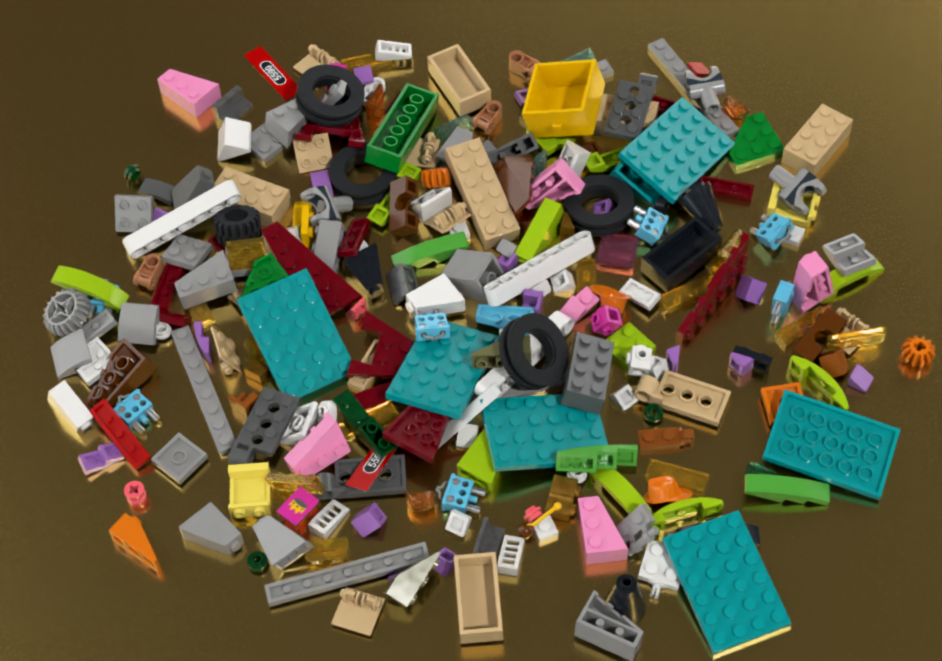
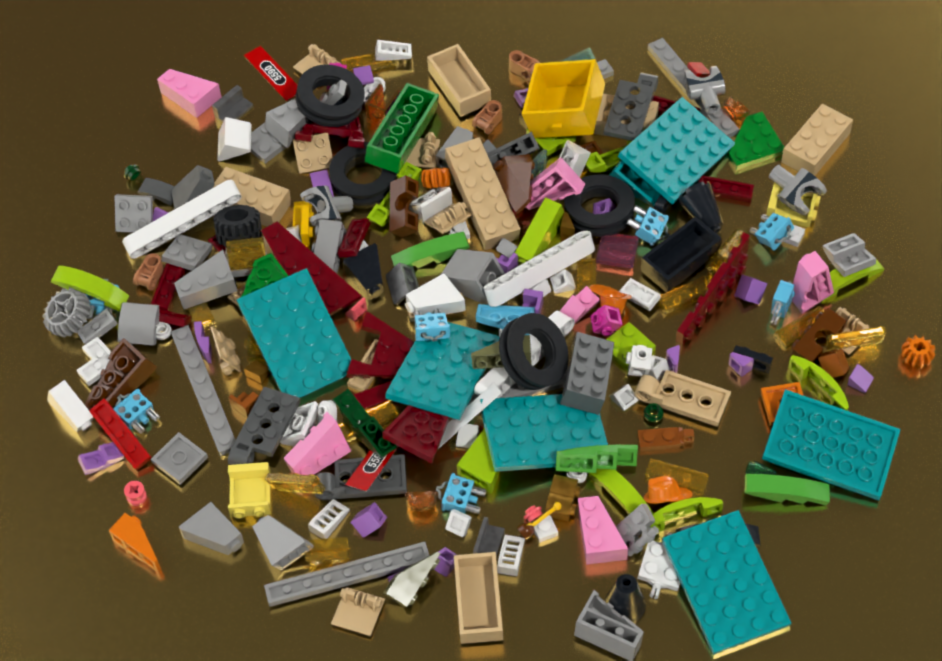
light grey slope [50,328,92,379] -> none
dark green plate [247,551,268,571] -> none
piece [276,487,320,536] -> none
clear light blue slope [434,114,473,142] -> none

